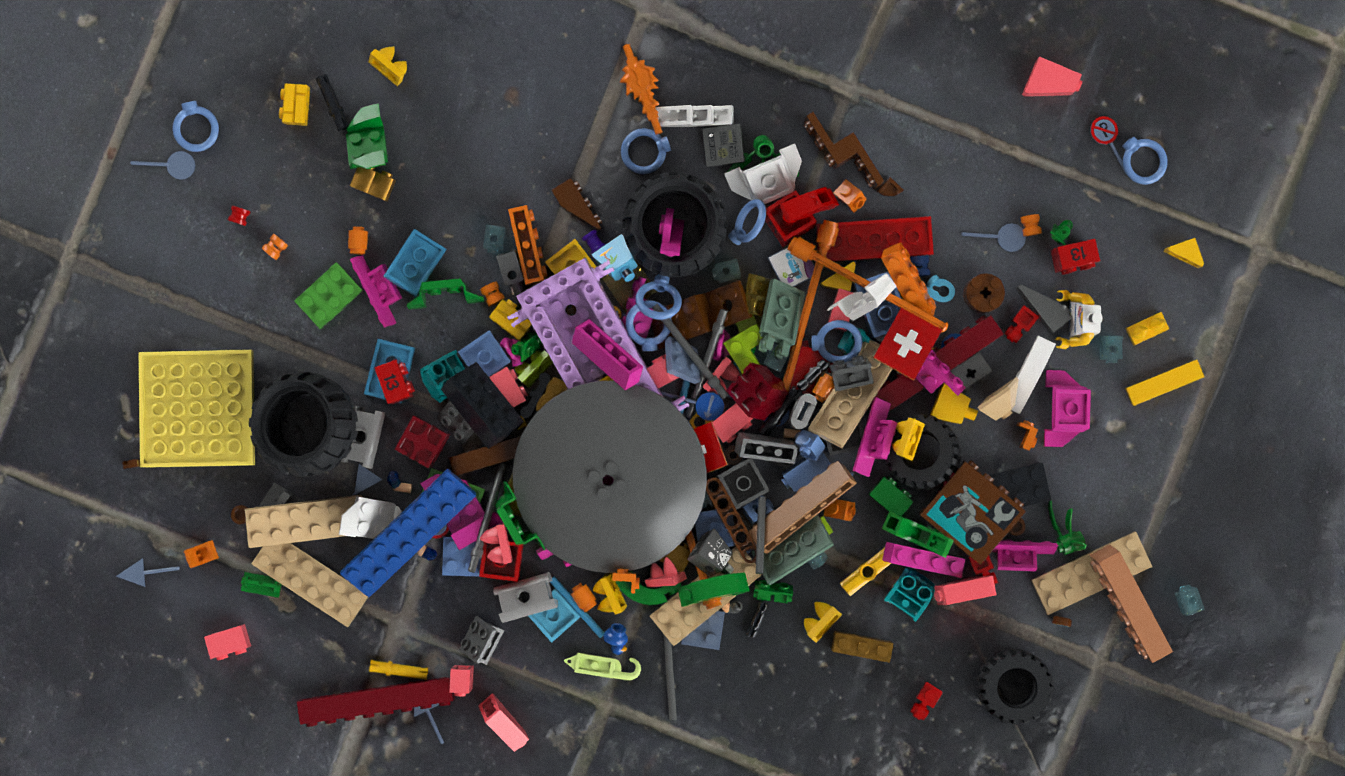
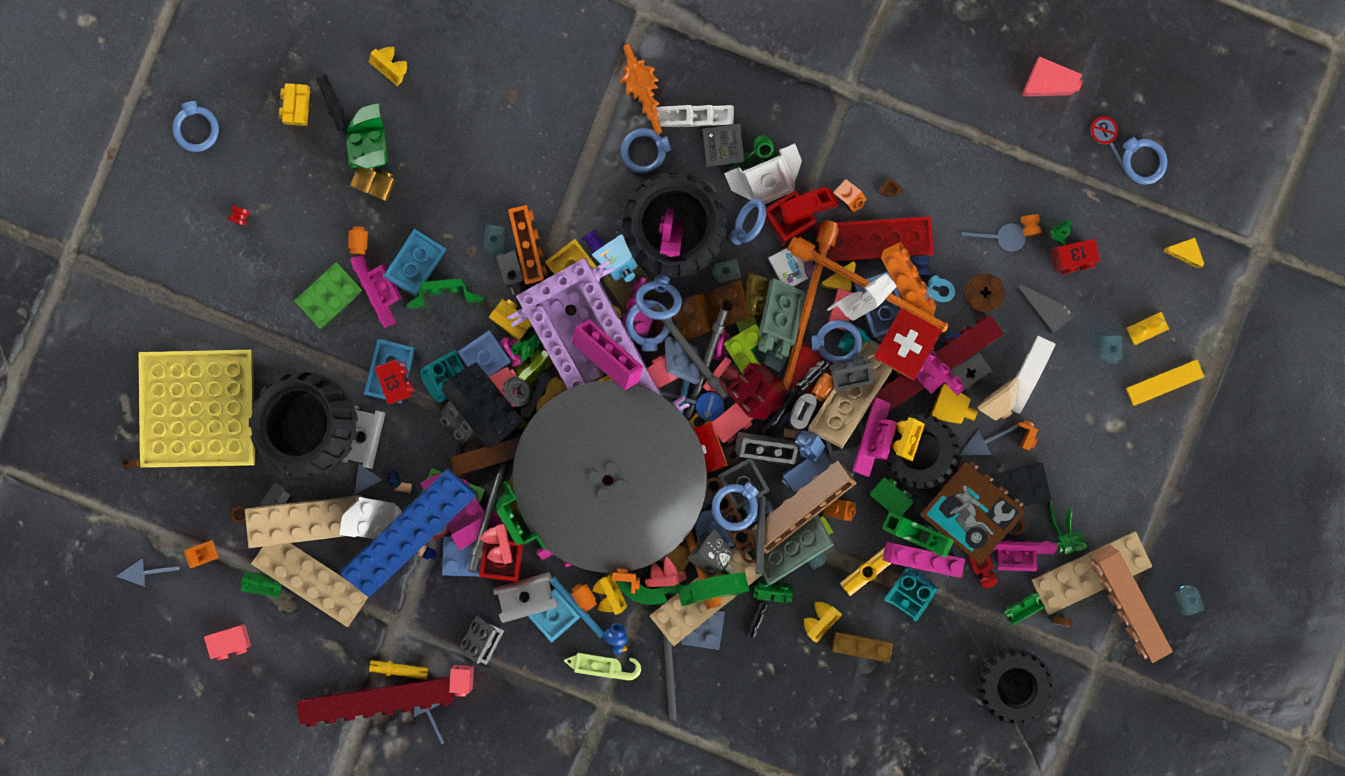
sand blue piece [130,151,195,180] -> none
orange wheel [262,233,288,260] -> none
dark red piece [394,415,450,468] -> none
coral slope [478,693,529,752] -> none
orange wheel [480,281,505,307] -> none
reddish brown slope [552,178,602,230] -> none
dark grey arm [722,601,743,614] -> none
reddish brown bracket [803,112,884,190] -> none
red plate [910,682,943,720] -> none
coral slope [934,576,997,605] -> none
red plate [1004,305,1039,343] -> none
dark pink piece [1044,370,1091,447] -> none
torso [1055,290,1103,349] -> none
none -> dark grey gear [502,377,531,407]
none -> medium blue piece [712,482,759,531]
none -> sand blue piece [960,425,1018,455]
none -> green hinge [1003,592,1045,626]

